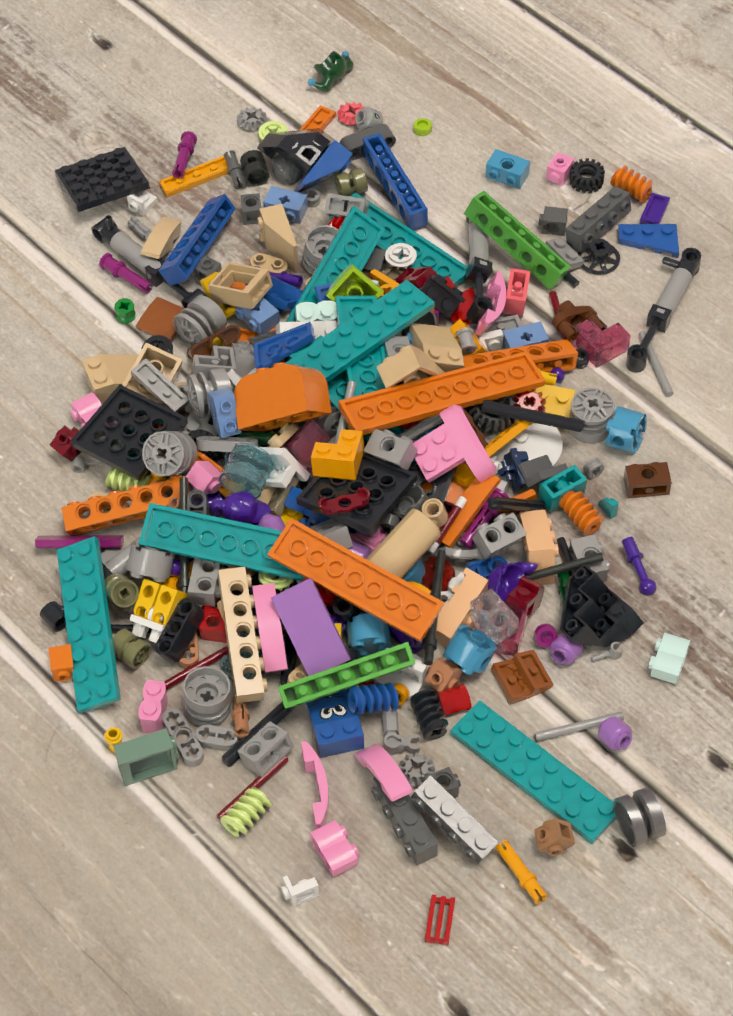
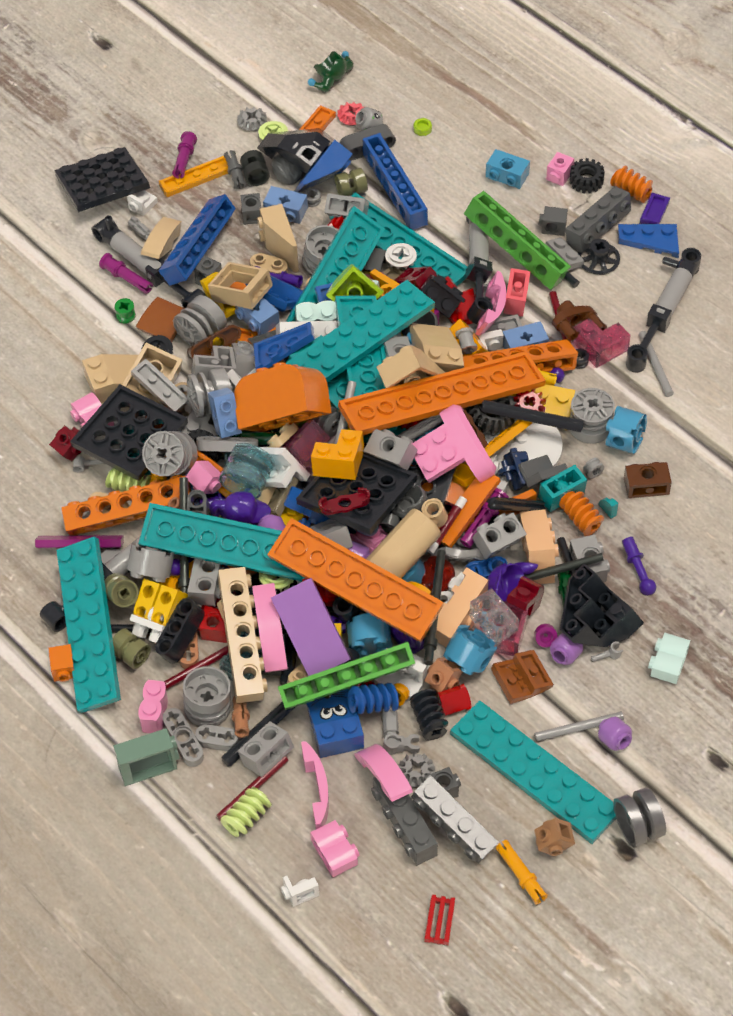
yellow pin [104,727,123,753] -> none

